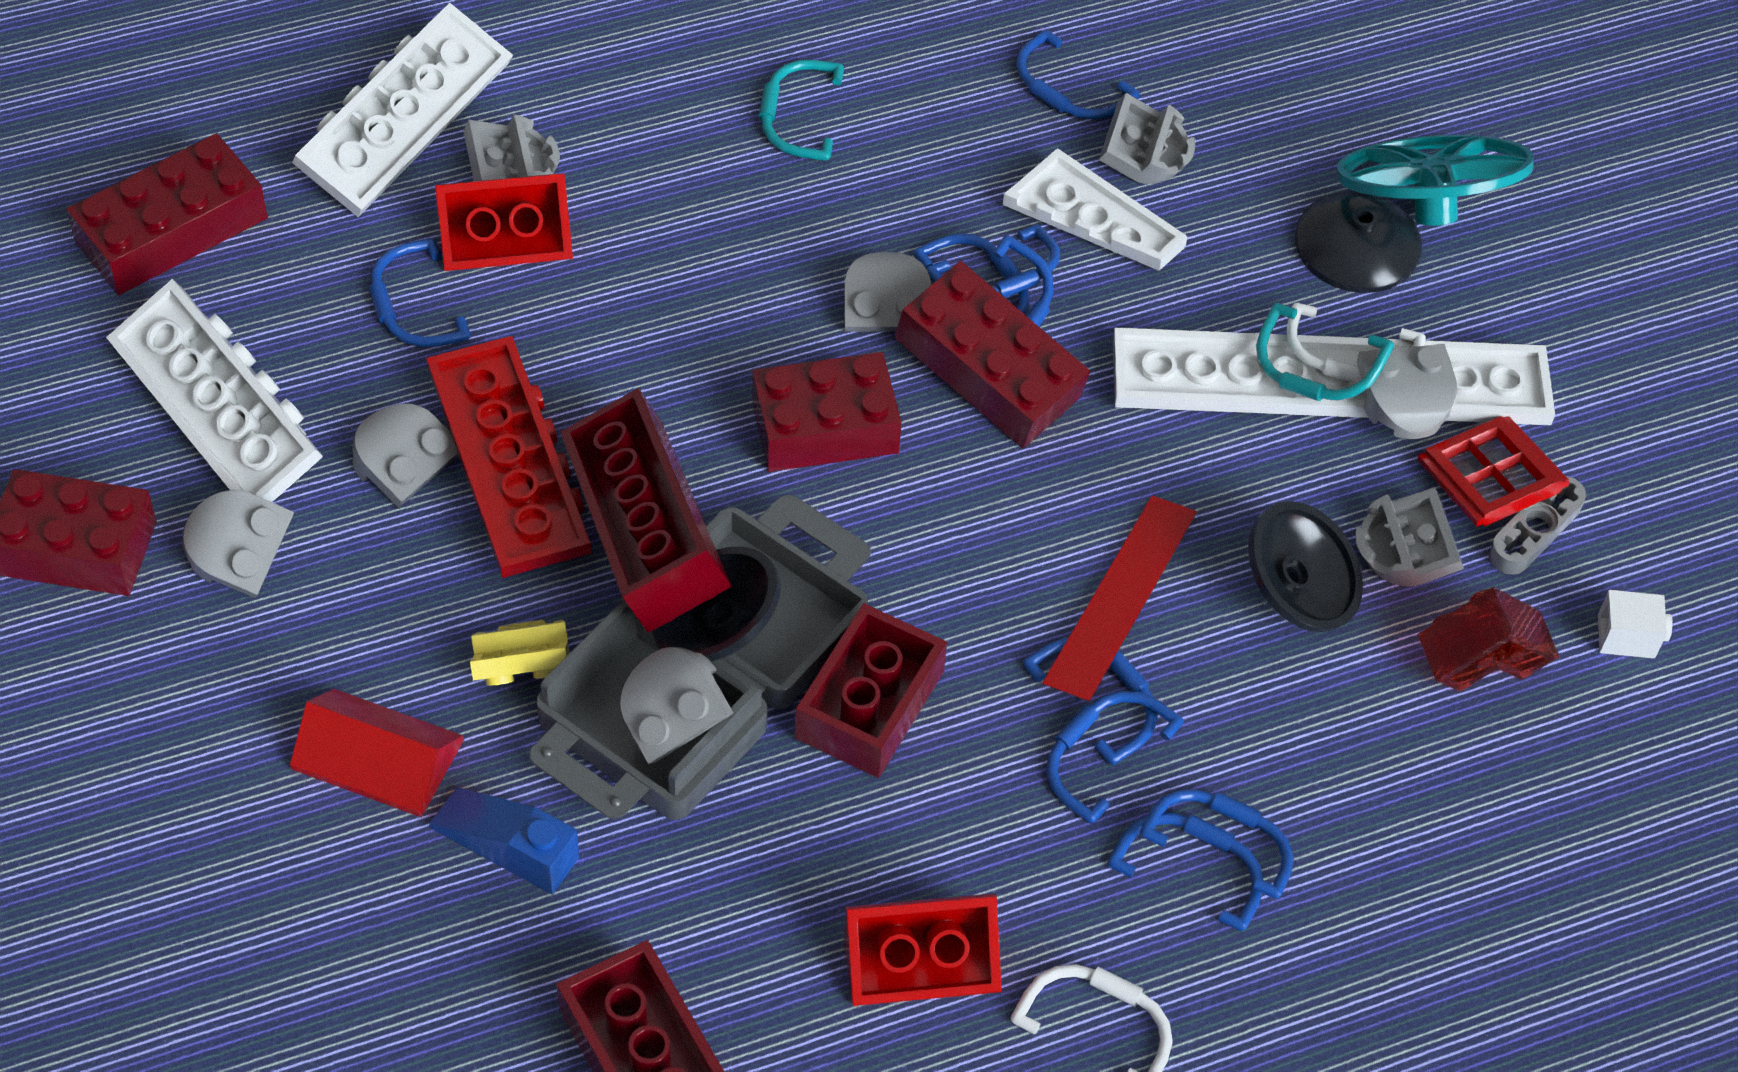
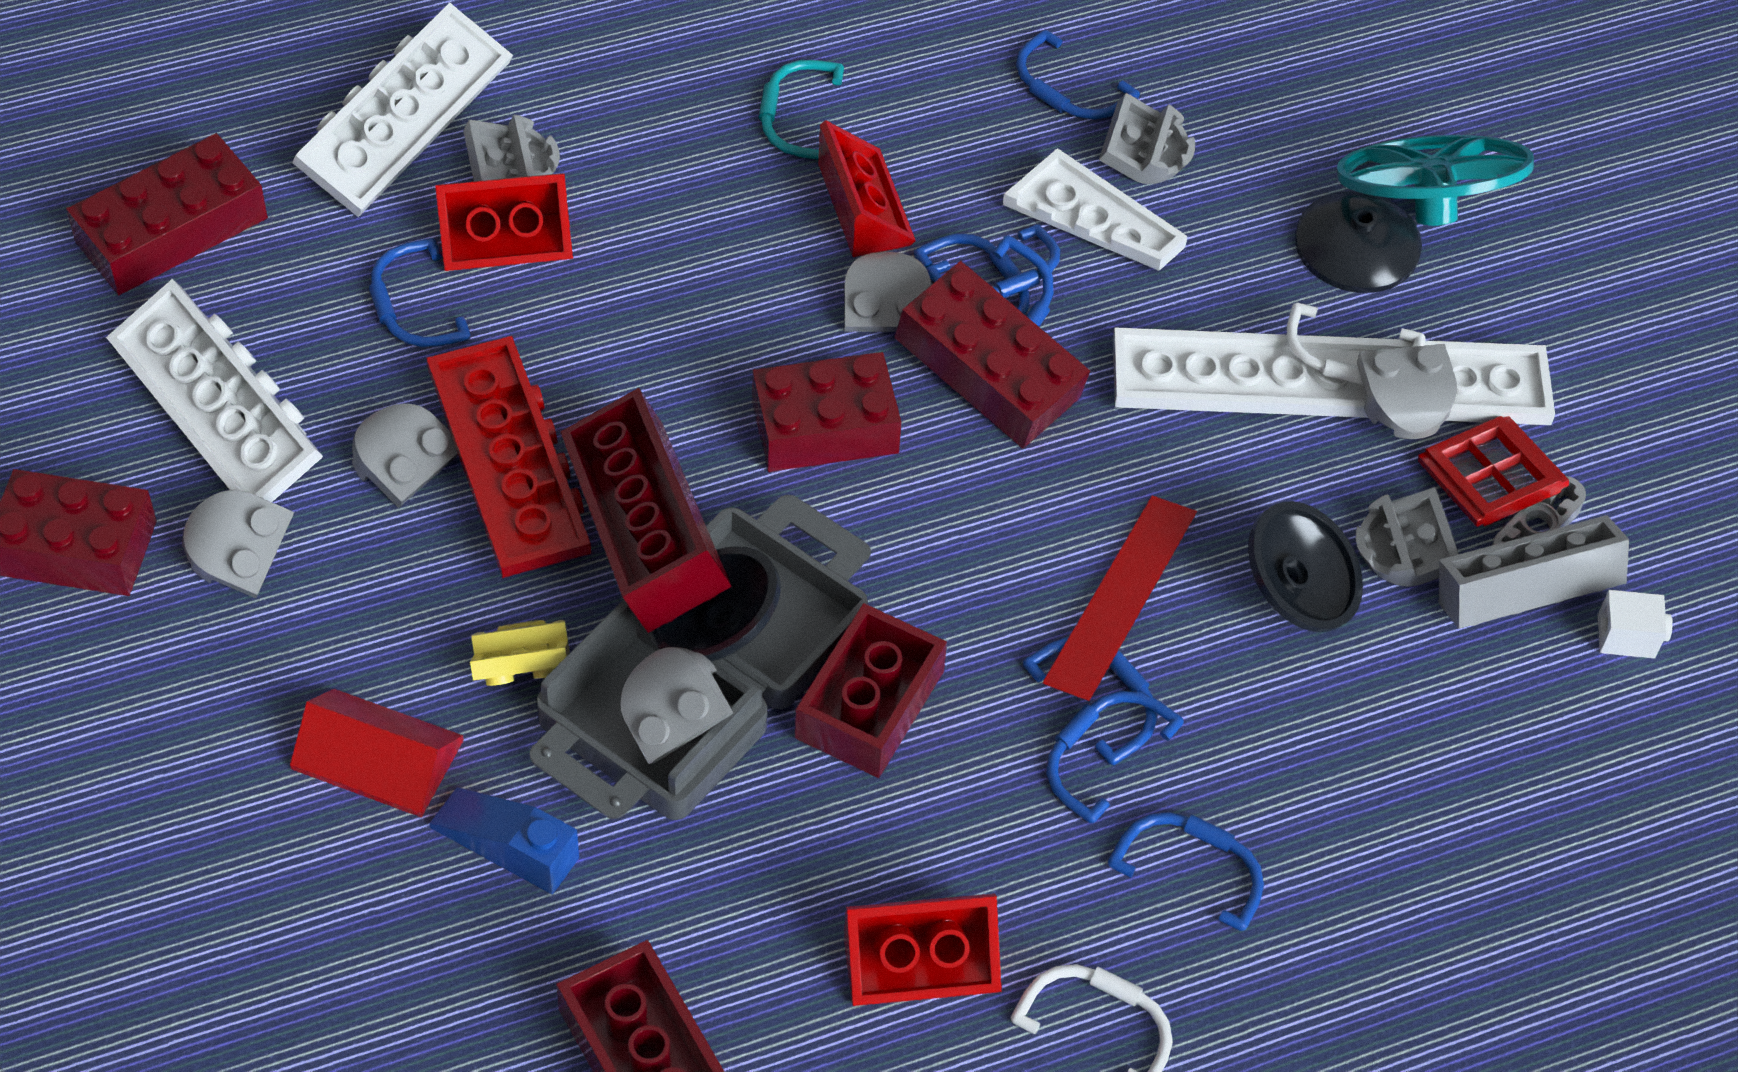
blue piece [1140,789,1294,899] -> none
teal piece [1256,303,1394,401] -> none
clear red brick [1417,587,1560,692] -> none
none -> red slope [818,120,916,257]
none -> light grey brick [1439,515,1629,629]

